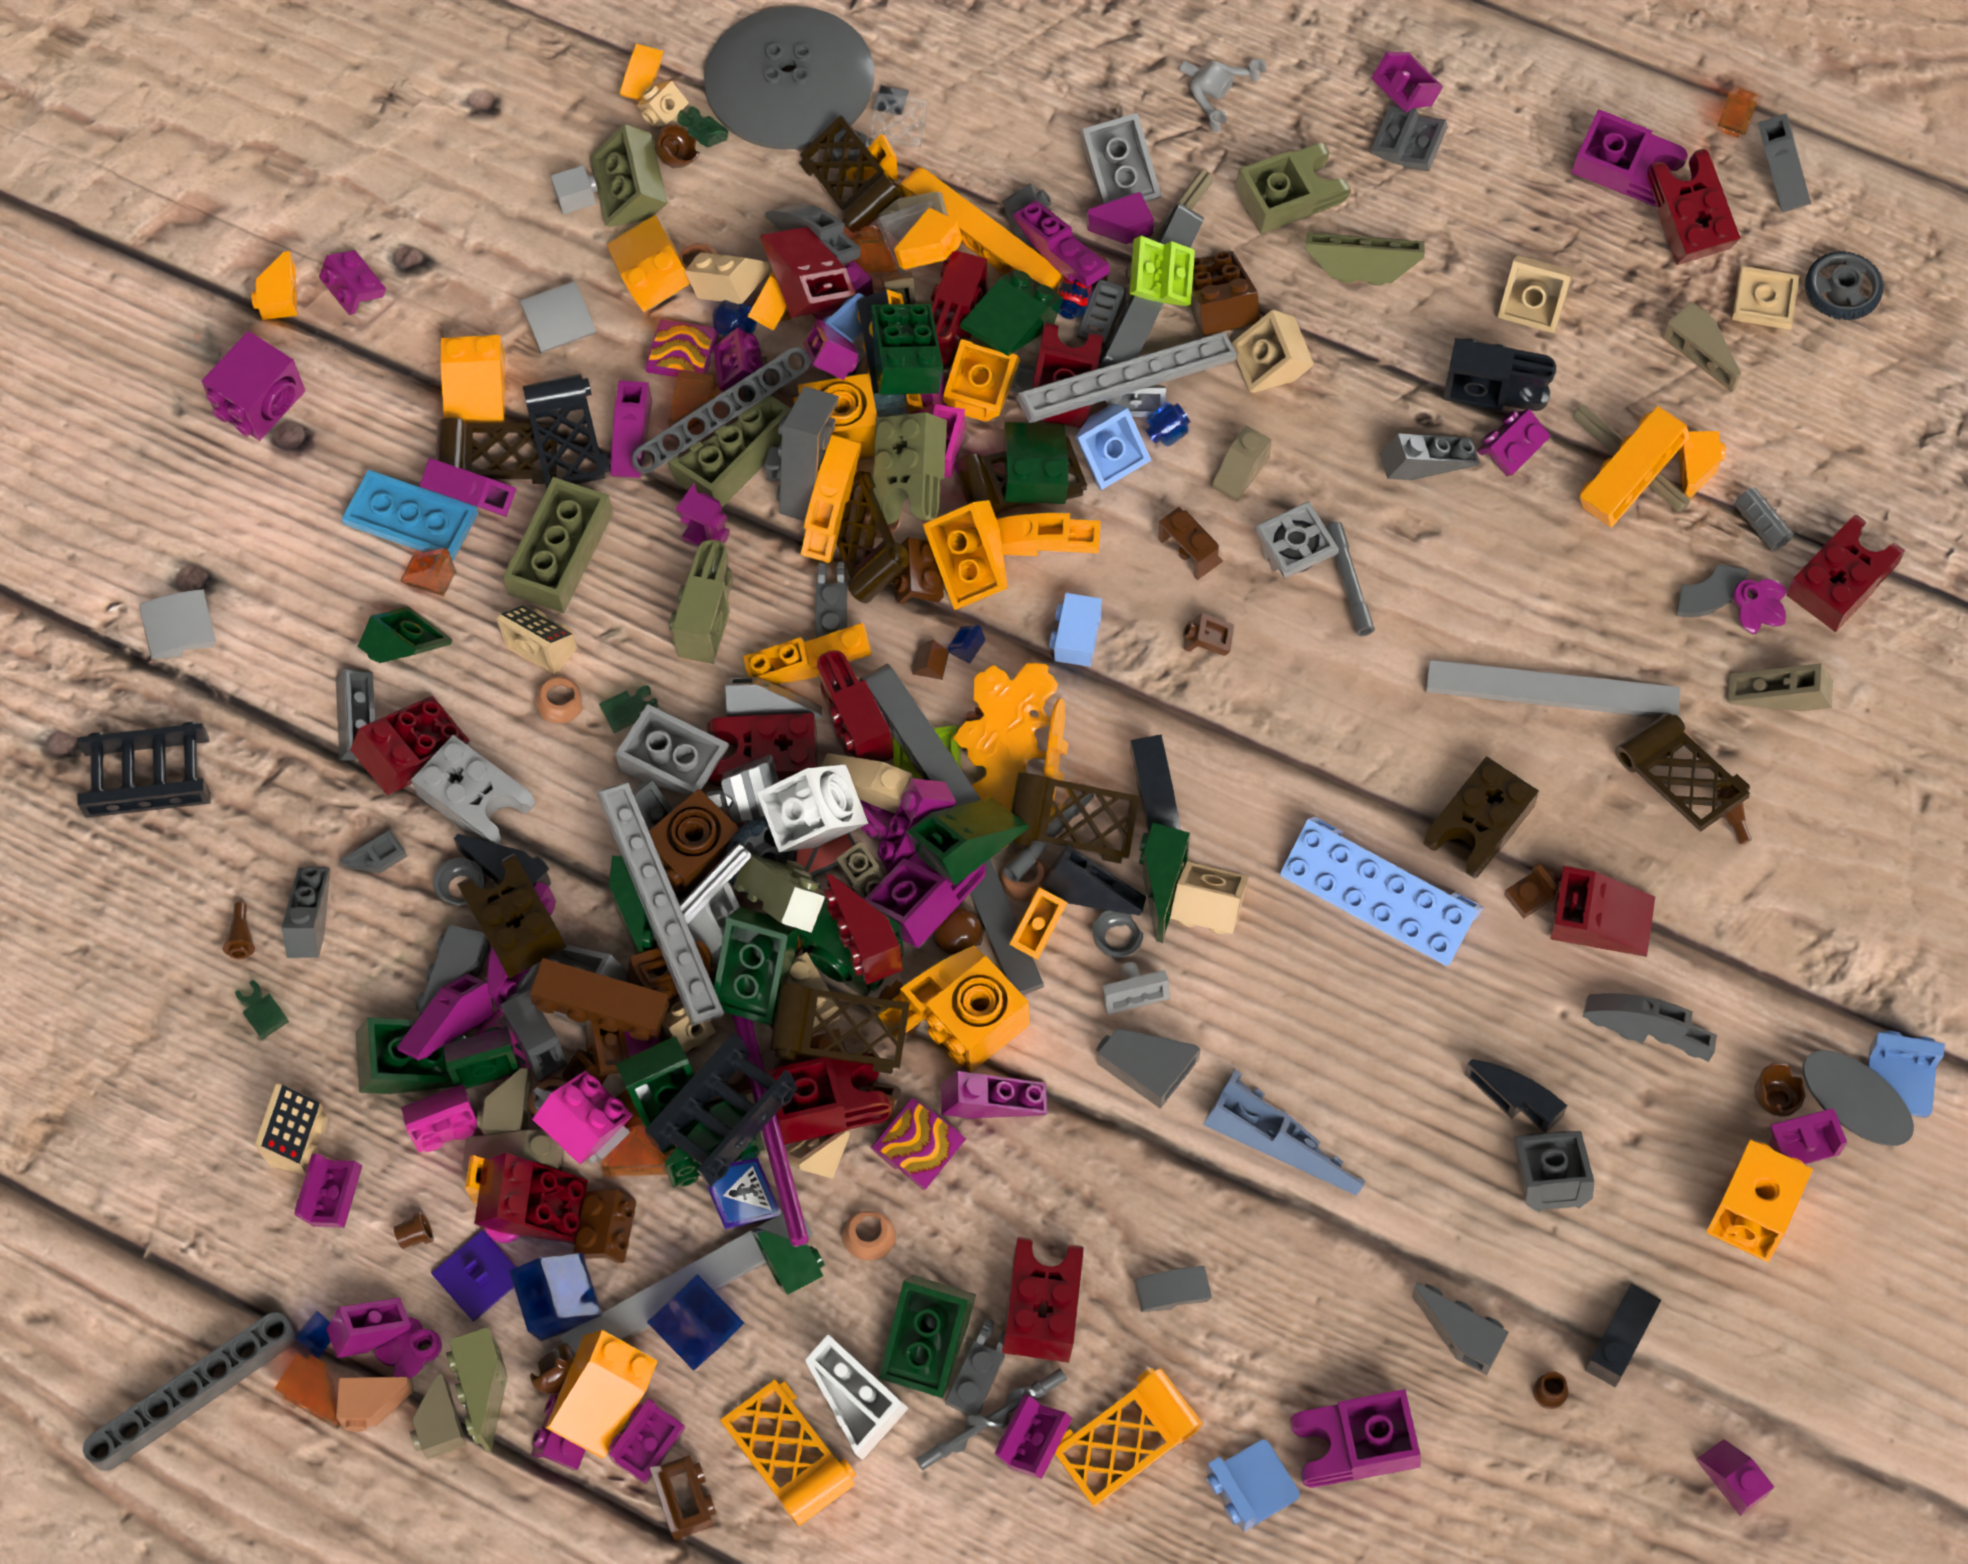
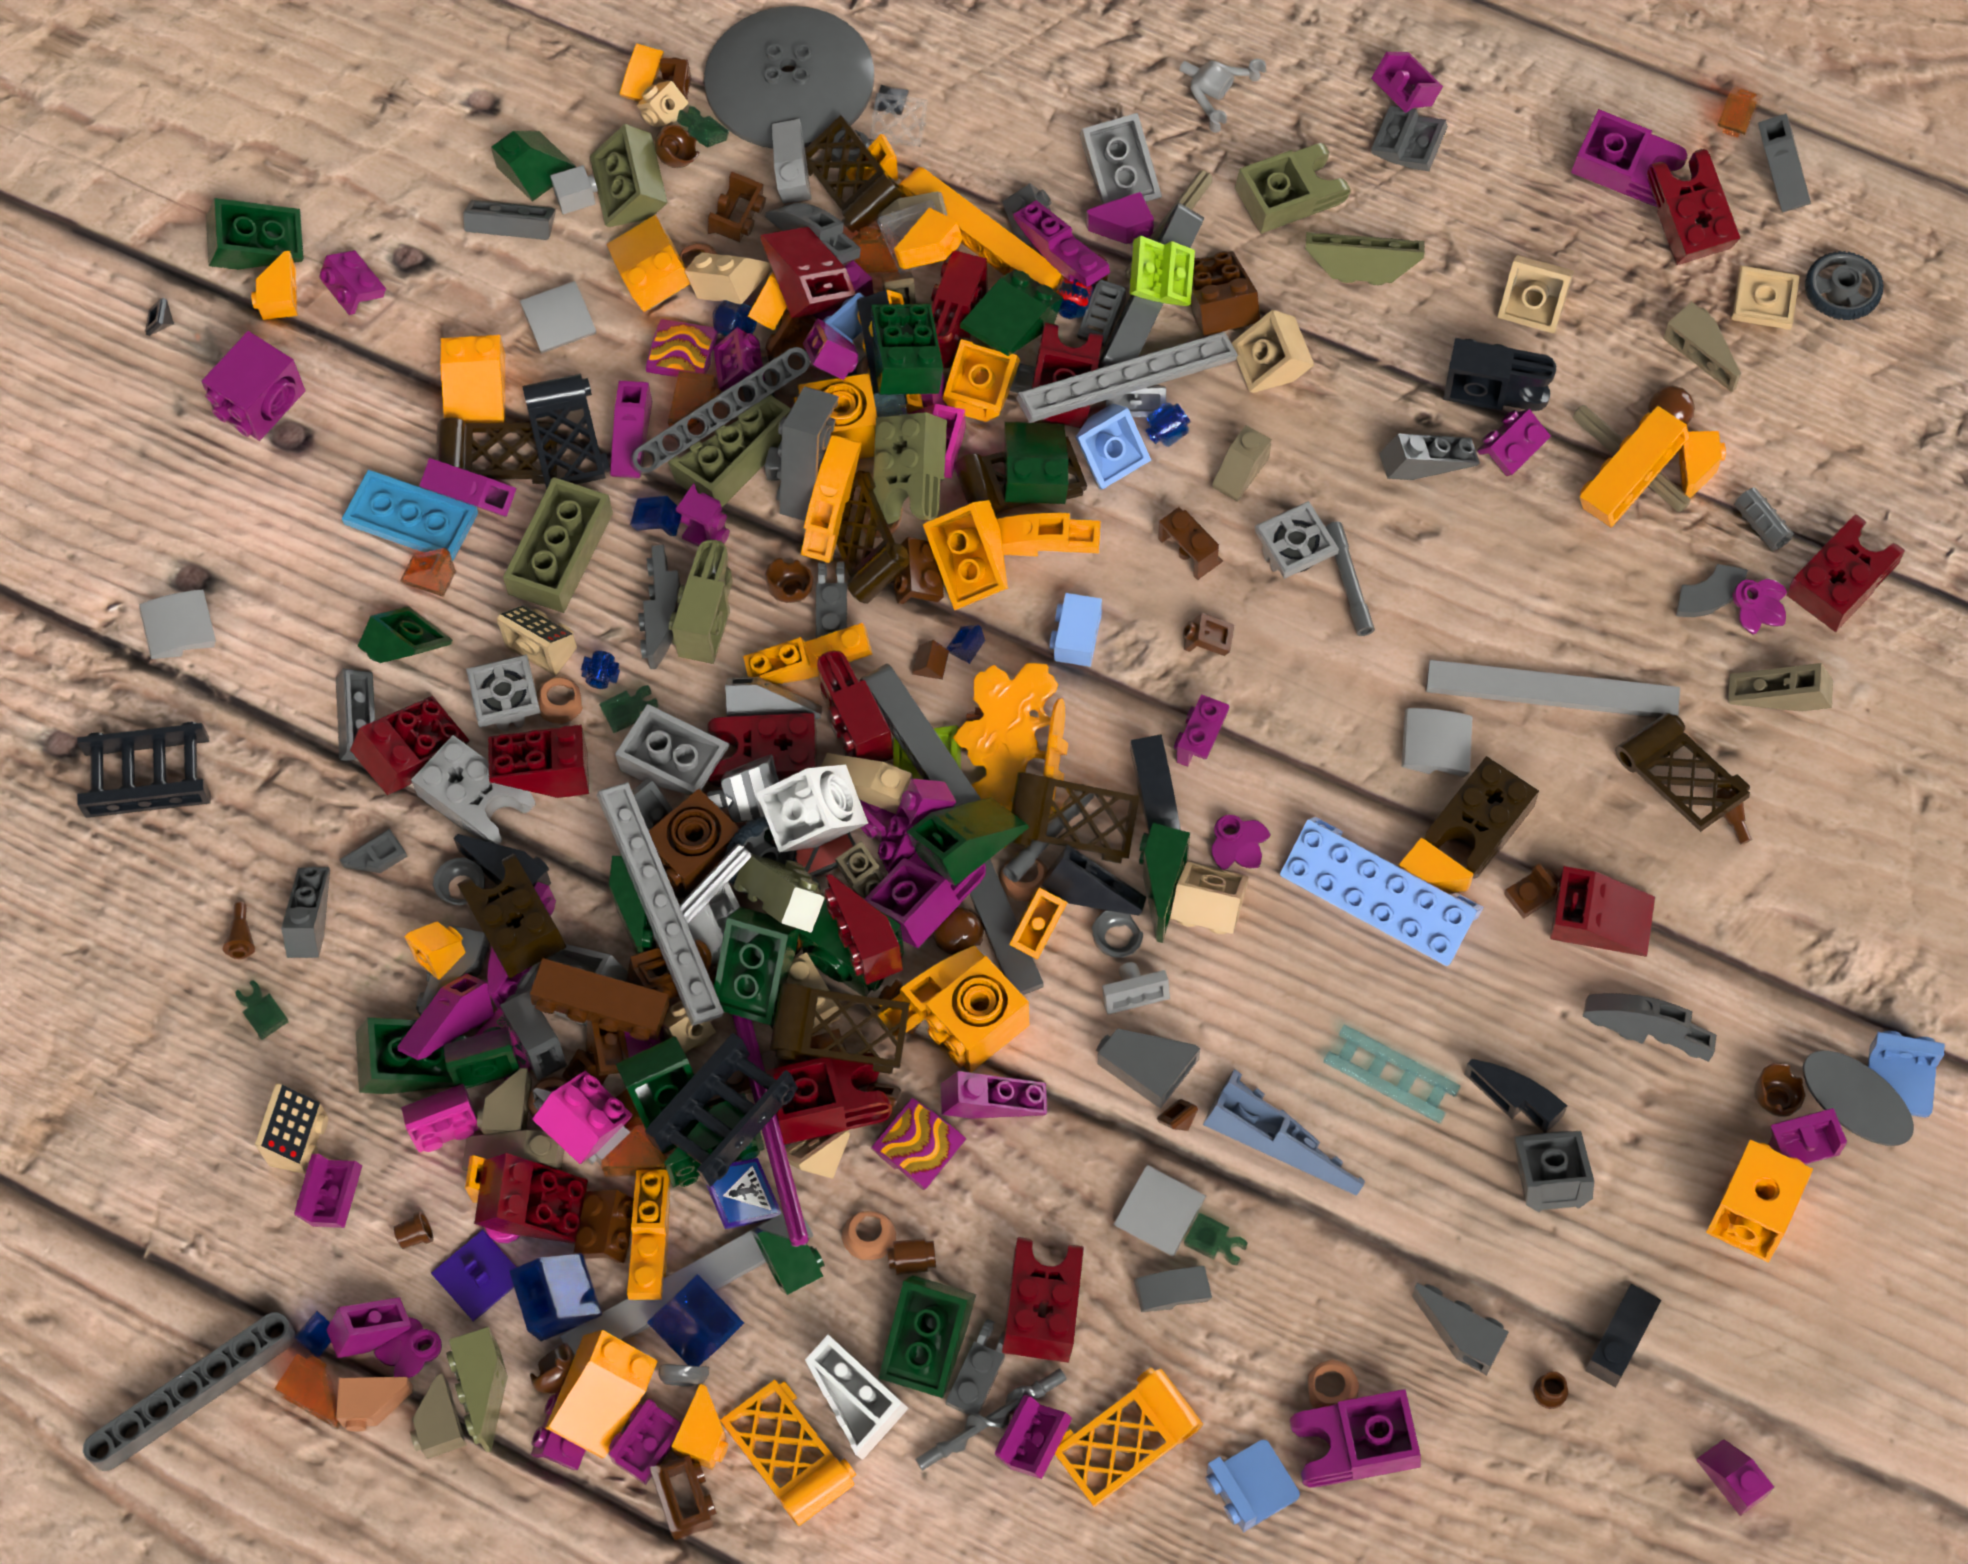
none -> black slope [145,298,174,336]
none -> dark green slope [206,198,304,270]
none -> light orange slope [404,921,466,980]
none -> dark grey slope [463,200,556,240]
none -> light grey piece [466,654,541,731]
none -> dark red slope [488,725,589,798]
none -> dark green slope [491,131,576,202]
none -> clear blue gear [581,651,620,689]
none -> light orange slope [627,1170,670,1300]
none -> clear blue bracket [630,496,682,536]
none -> dark grey slope [638,545,681,669]
none -> dark grey piece [658,1364,709,1387]
none -> reddish brown bracket [660,58,691,100]
none -> light orange slope [672,1384,729,1470]
none -> reddish brown window [708,172,766,243]
none -> reddish brown bracket [765,311,815,377]
none -> reddish brown hair [765,558,814,603]
none -> light grey slope [772,119,812,204]
none -> reddish brown brick [887,1238,936,1275]
none -> light grey slope [1114,1165,1206,1256]
none -> reddish brown slope [1157,1099,1198,1131]
none -> magenta bracket [1173,694,1229,767]
none -> clear green plate [1184,1213,1248,1265]
none -> magenta plate [1211,815,1271,870]
none -> nougat piece [1308,1359,1359,1409]
none -> clear light blue bar [1323,1024,1461,1124]
none -> light orange slope [1398,837,1473,893]
none -> light grey slope [1402,708,1472,777]
none -> reddish brown hair [1648,385,1695,424]

